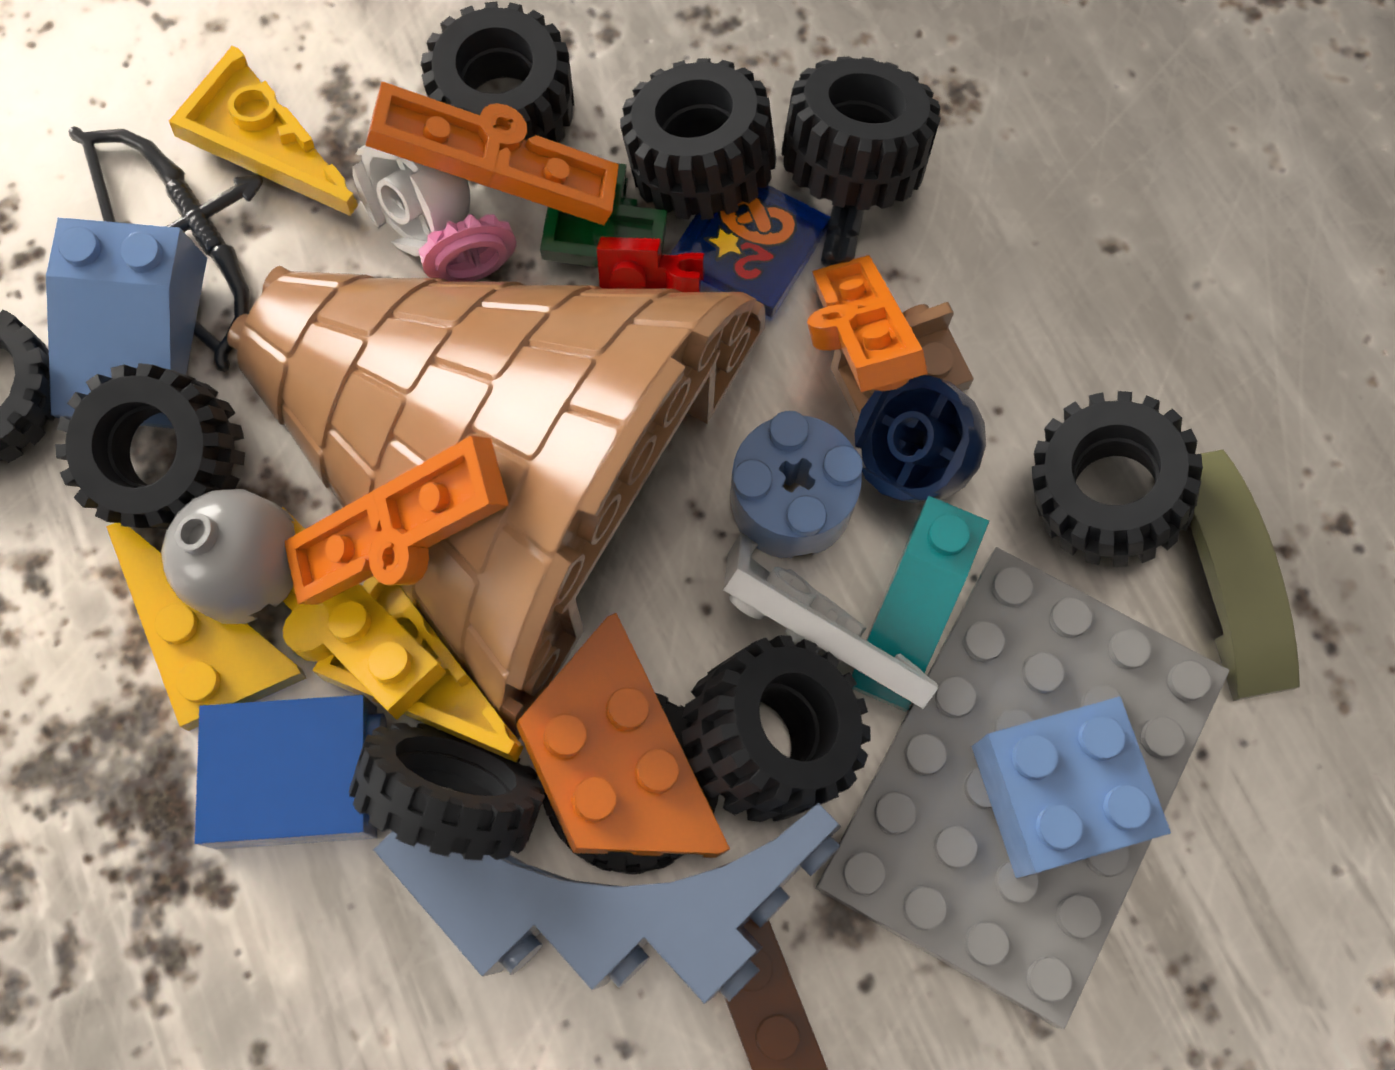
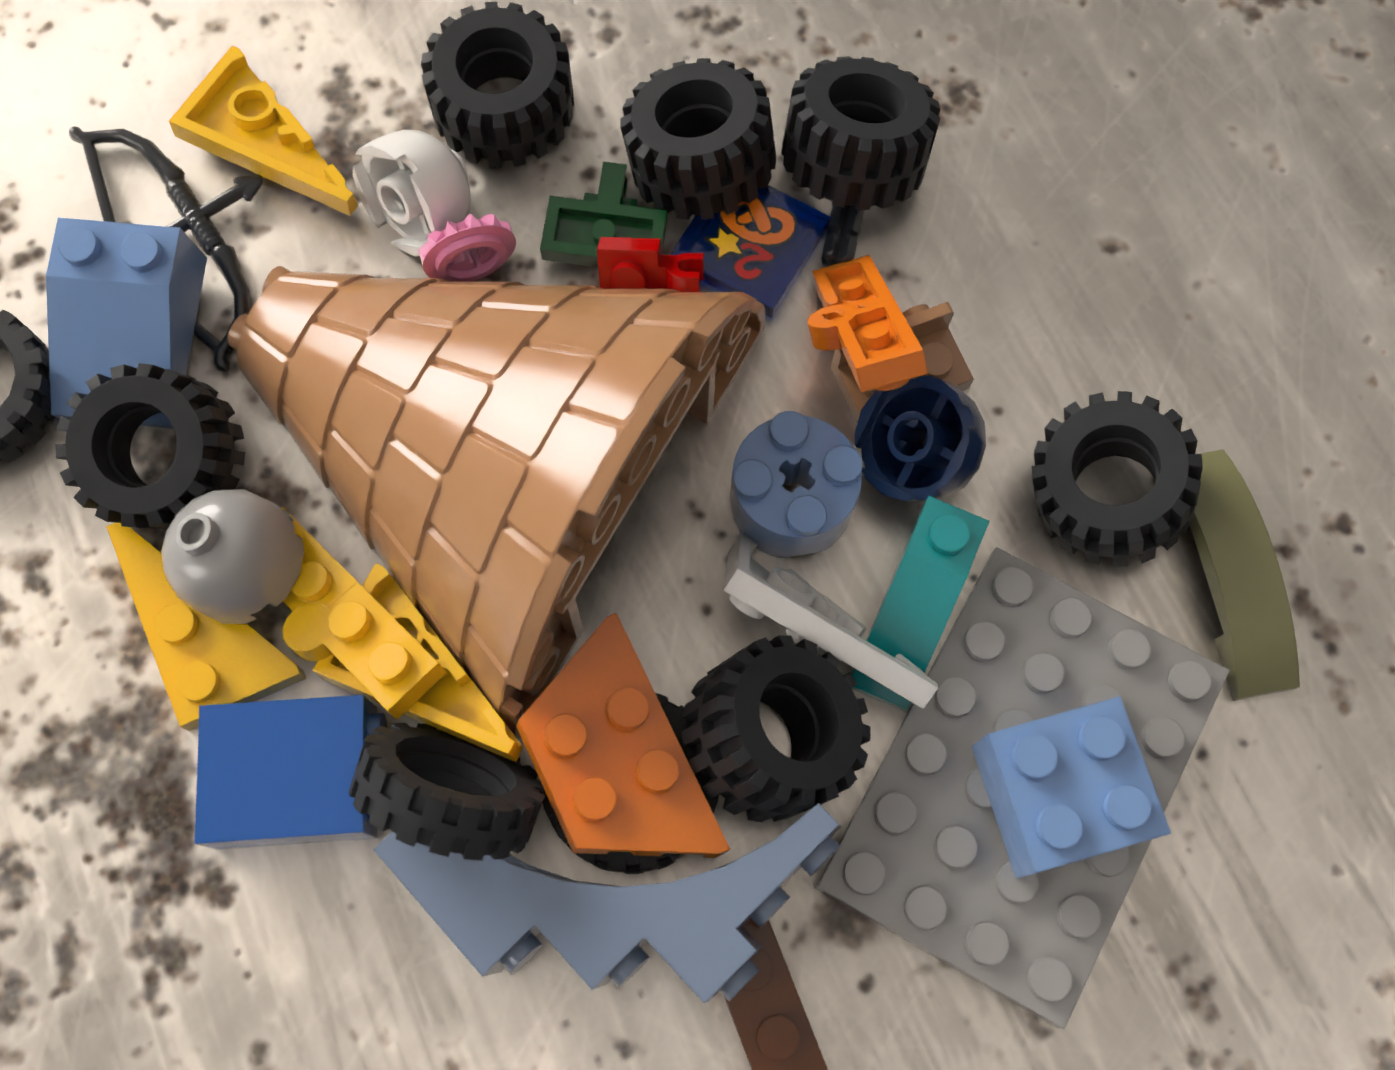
orange hinge [284,435,509,604] -> none
orange hinge [365,81,619,225] -> none

